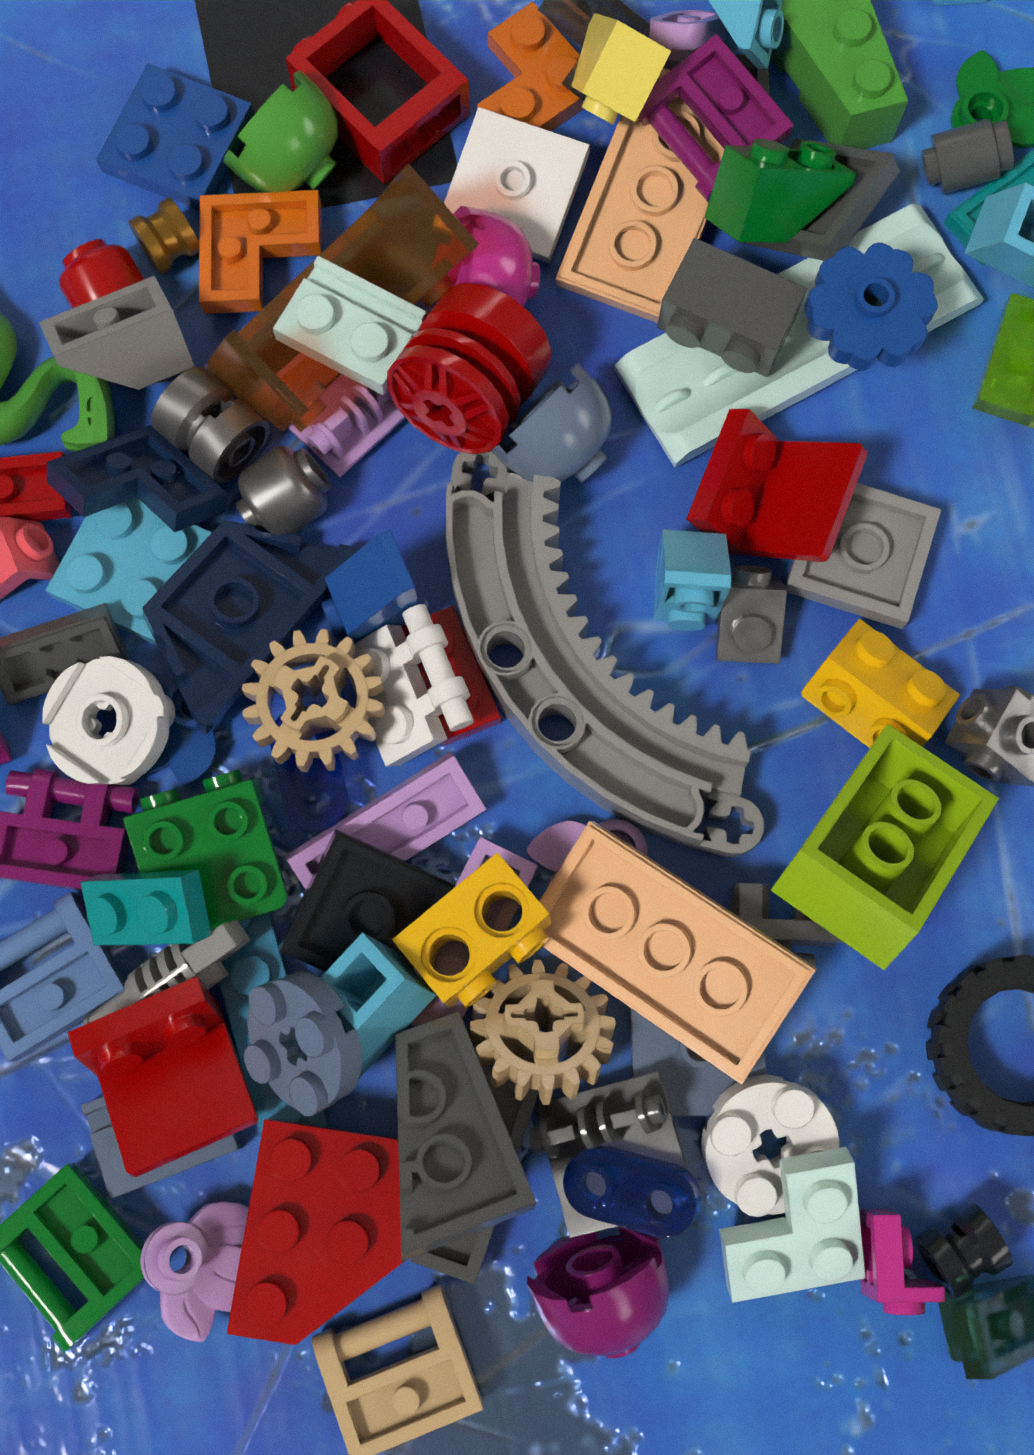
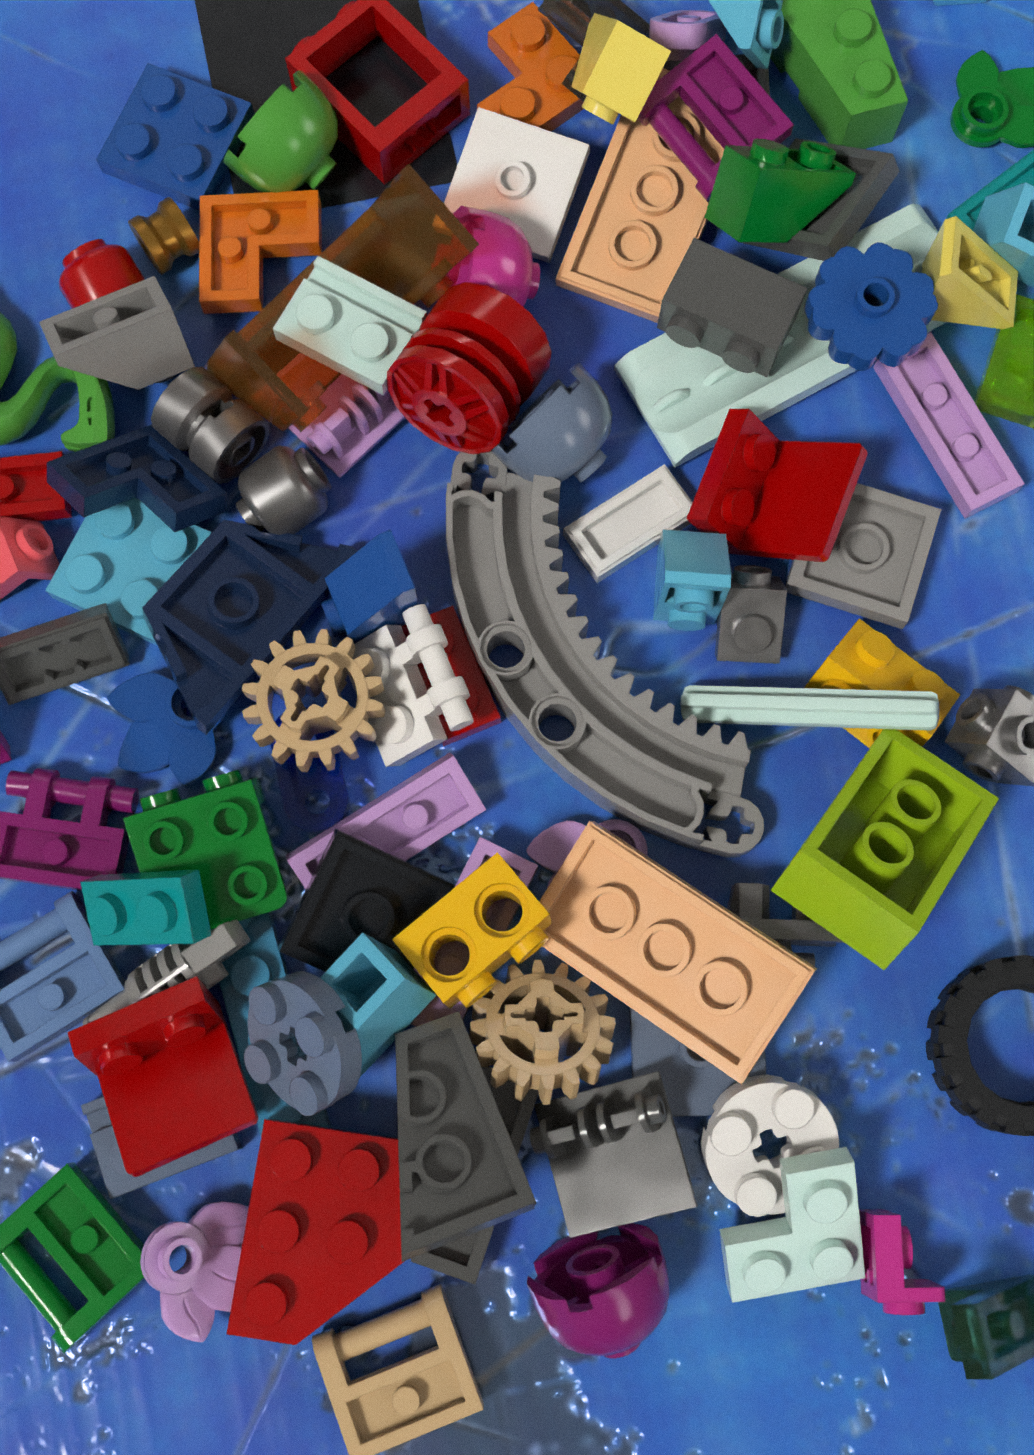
white plate [42,656,175,785] -> none
clear blue plate [563,1145,702,1238] -> none
black wheel [915,1203,1013,1300] -> none
dark grey brick [921,118,1014,195] -> none
none -> white tile [563,464,693,583]
none -> light aqua axle [680,685,939,731]
none -> lavender plate [873,332,1025,519]
none -> light yellow slope [922,216,1018,329]

